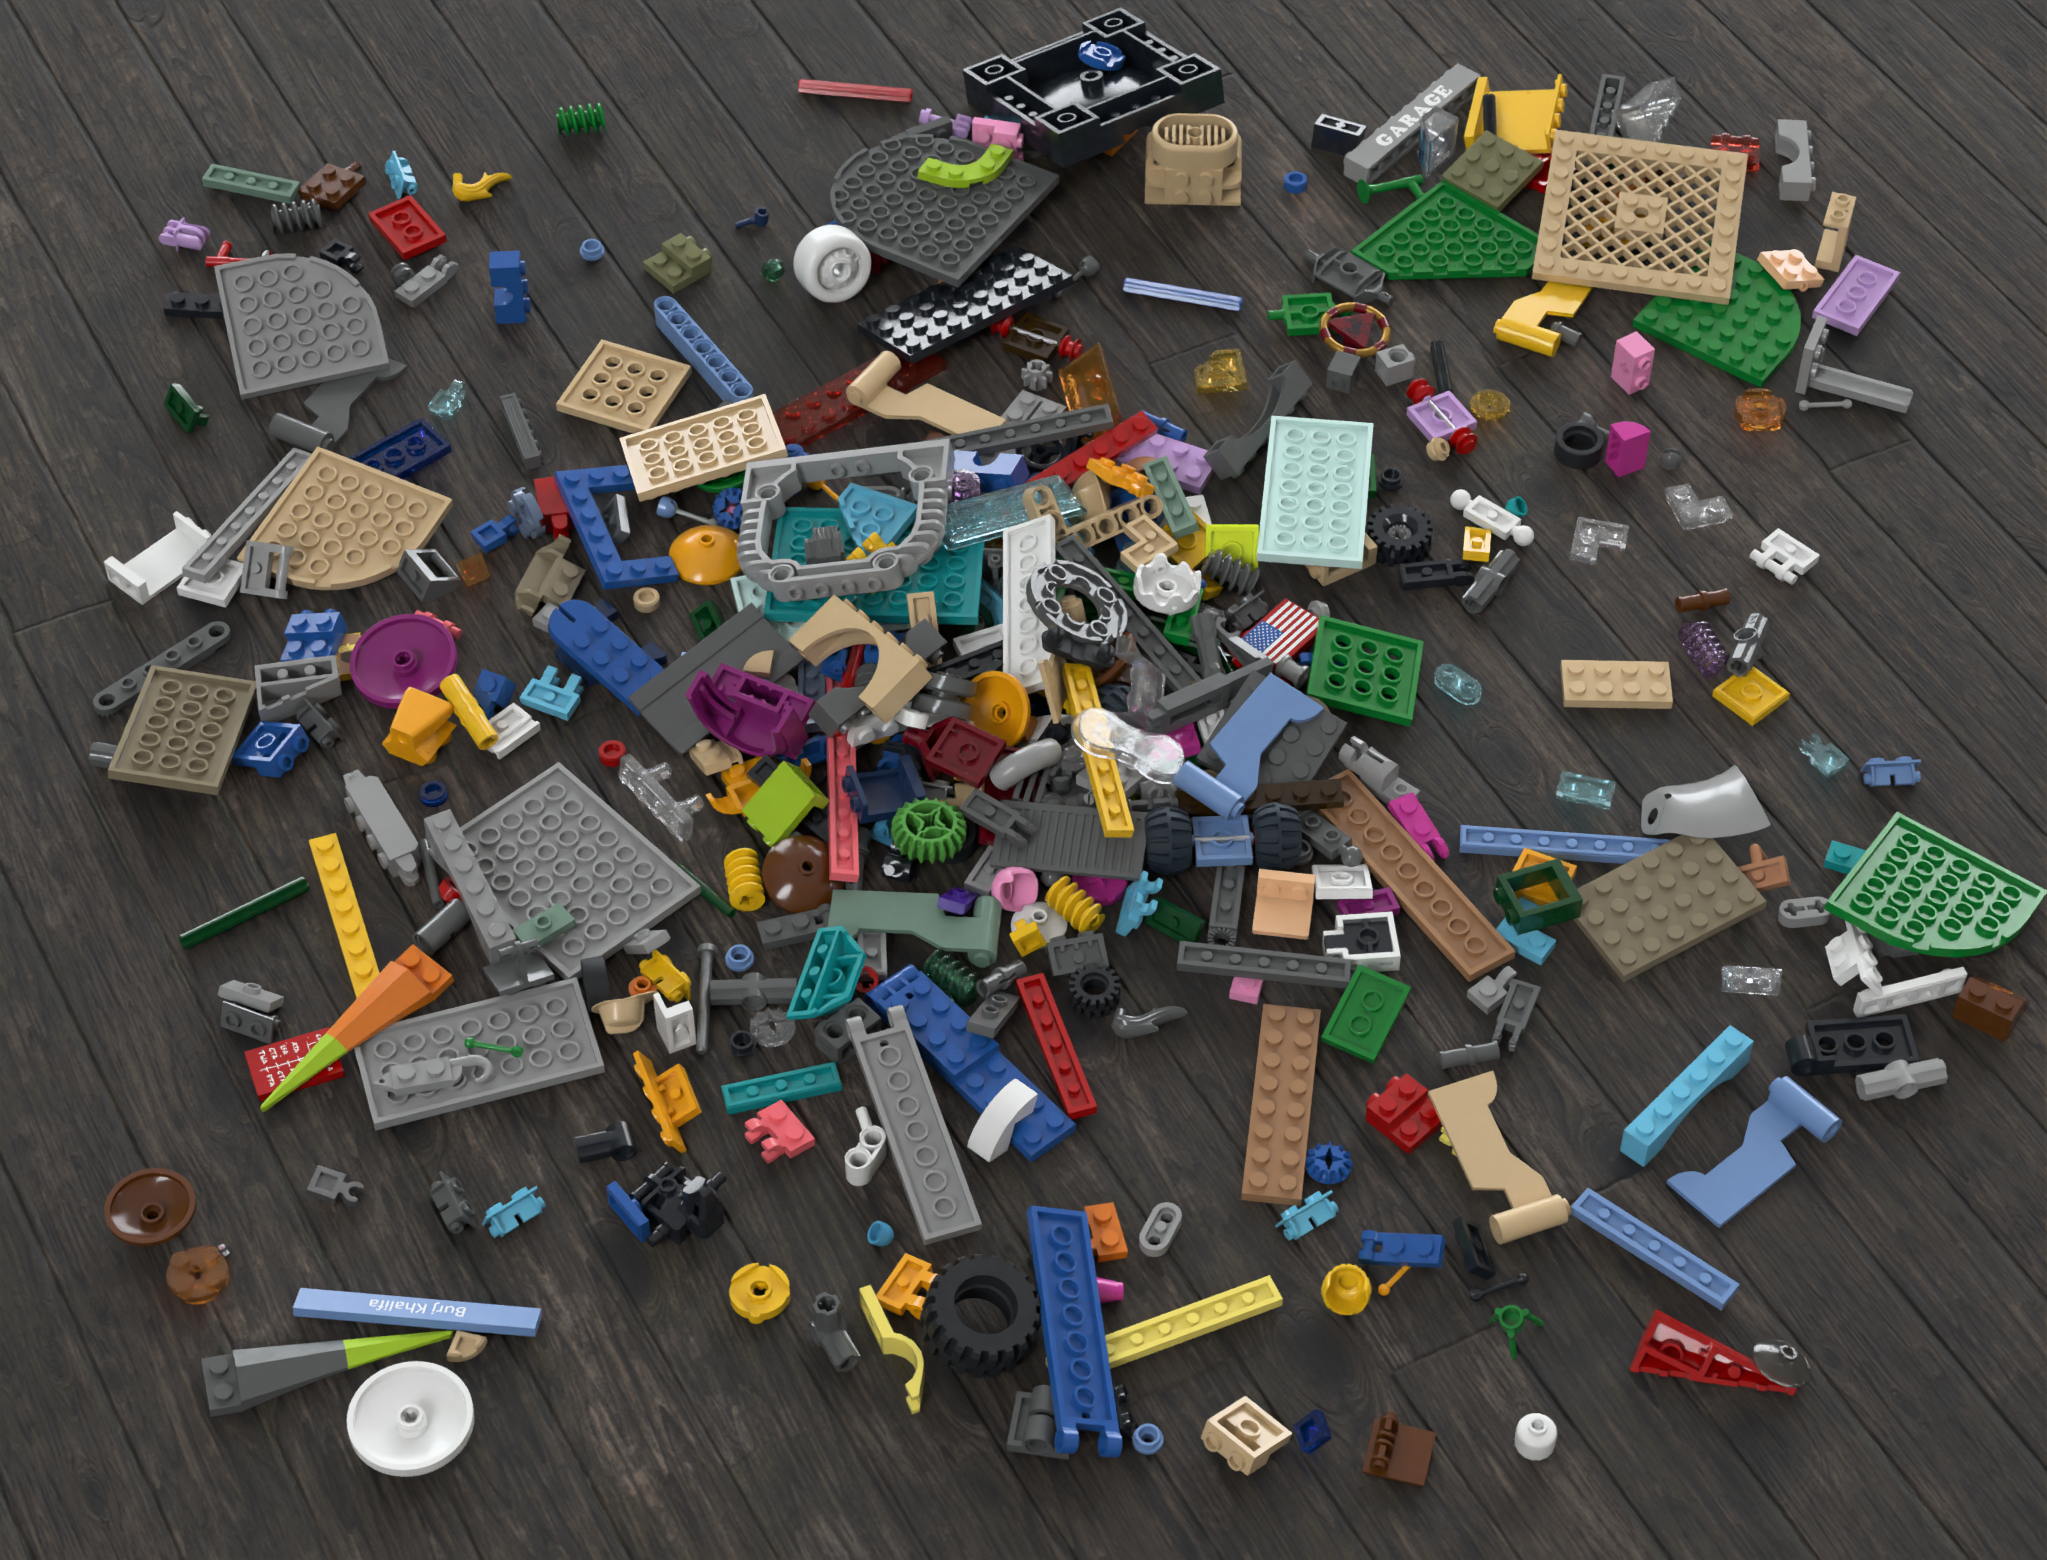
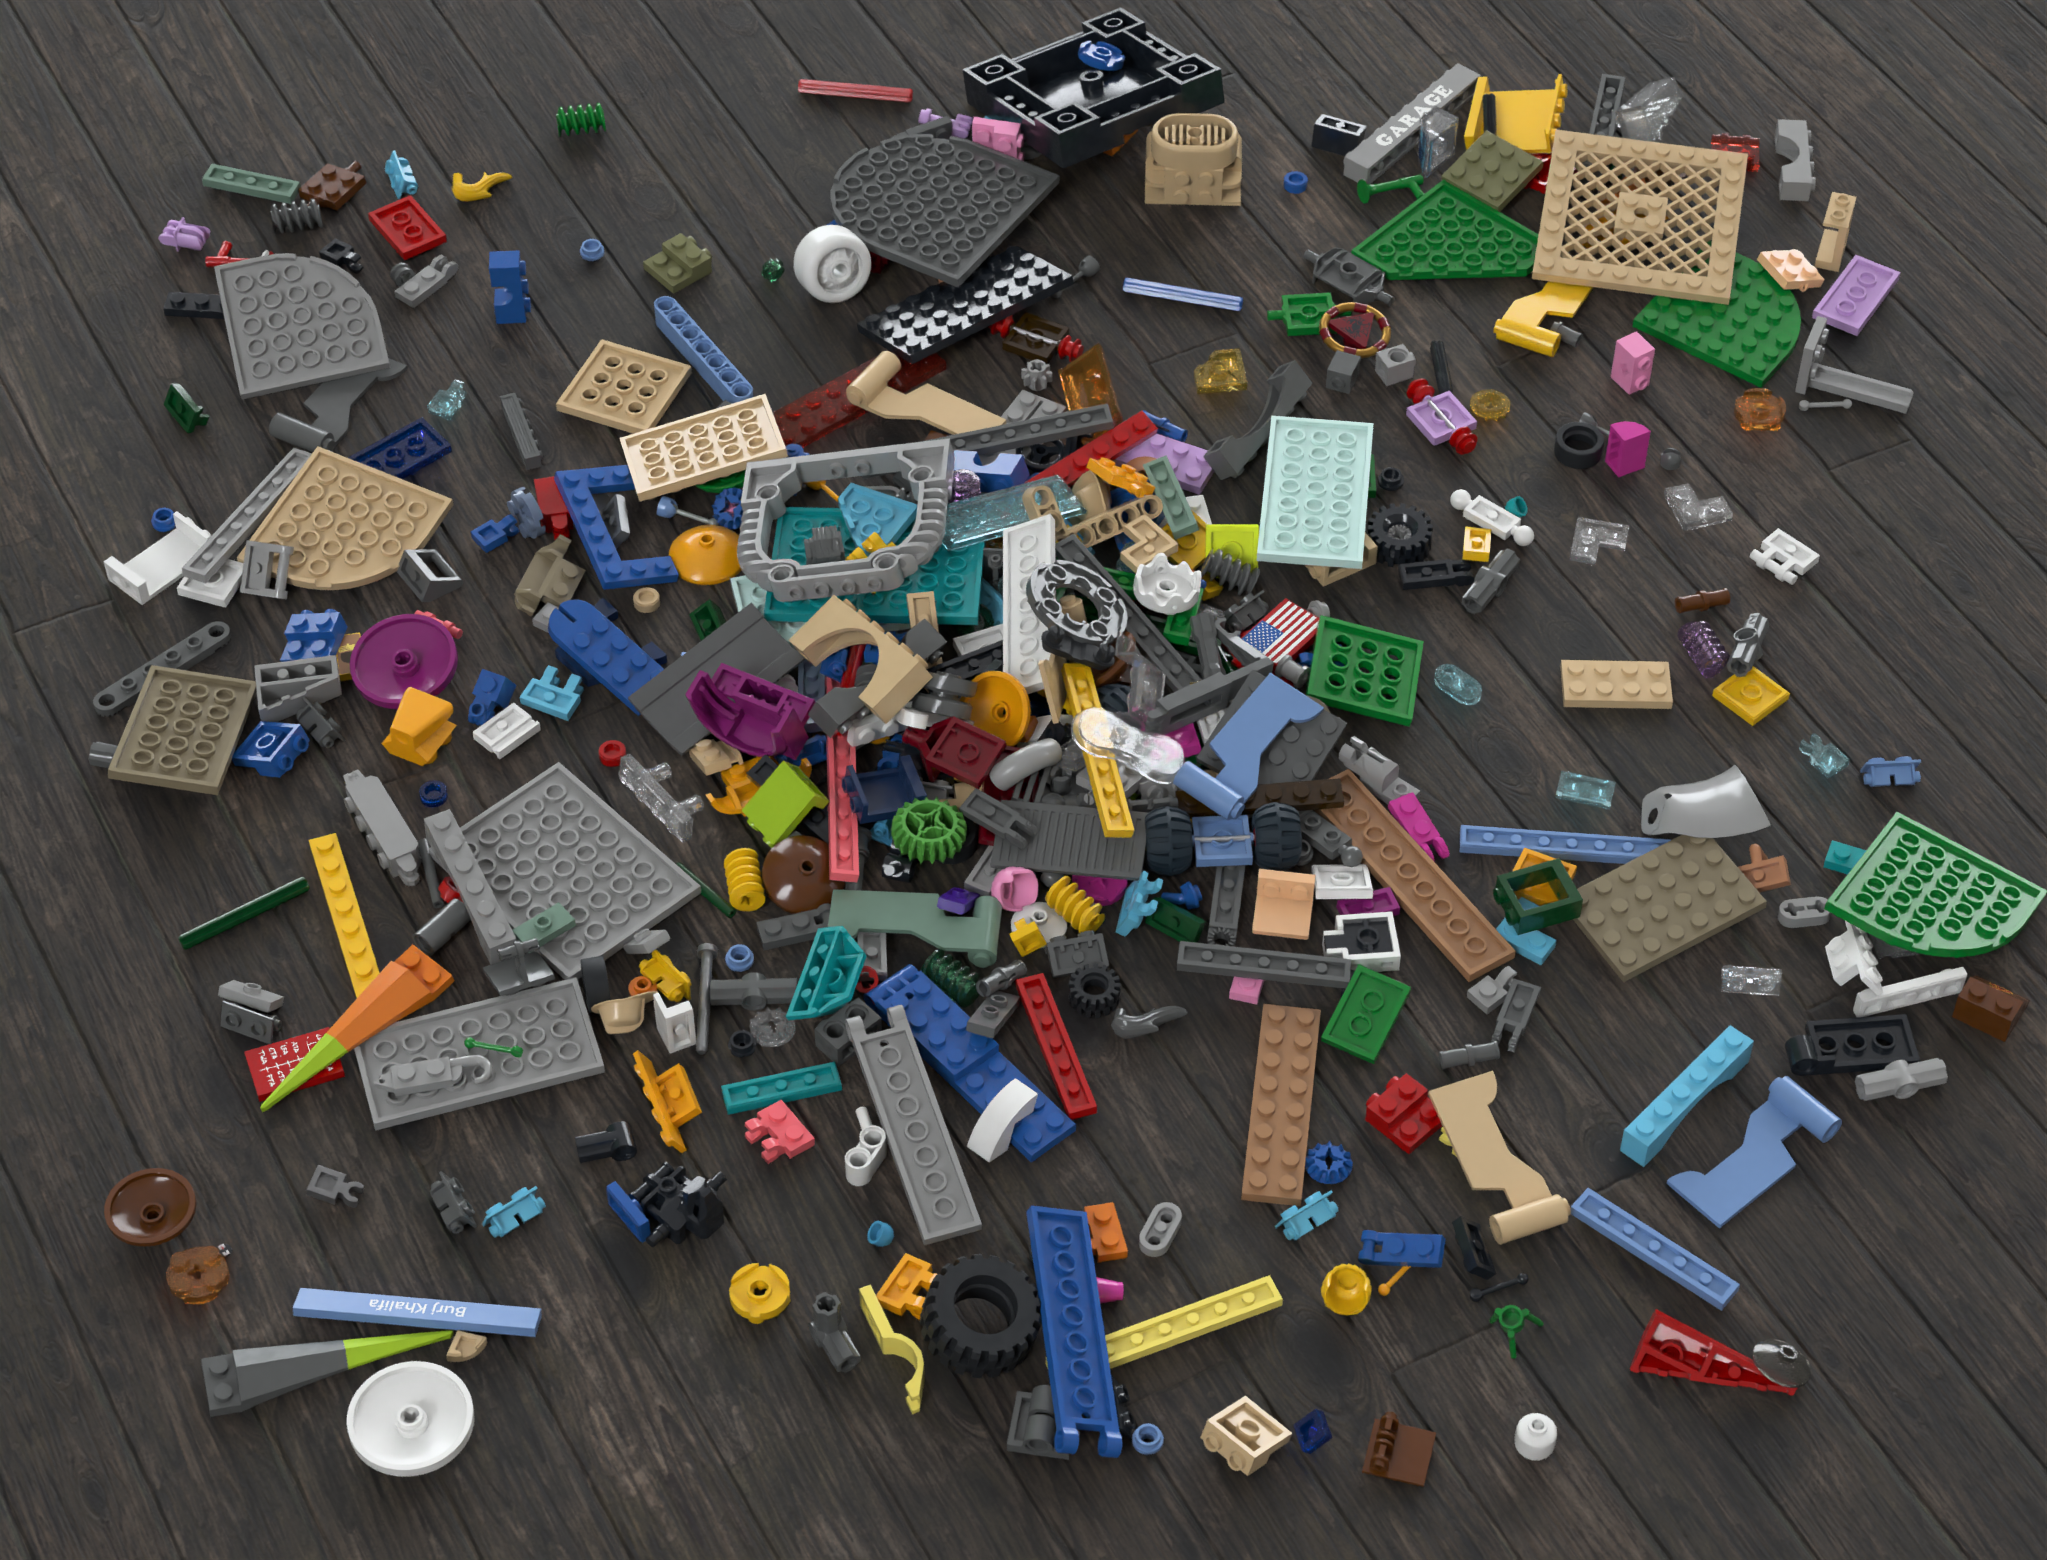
yellow axle [439,674,499,750] -> none
clear orange plate [455,553,491,587] -> none
dark blue hand [735,207,769,229] -> none
tan tile [743,650,774,678] -> none
lime plate [918,144,1014,188] -> none
tan plate [1426,437,1450,461] -> none
none -> blue plate [151,508,176,532]
none -> blue plate [1161,881,1202,910]

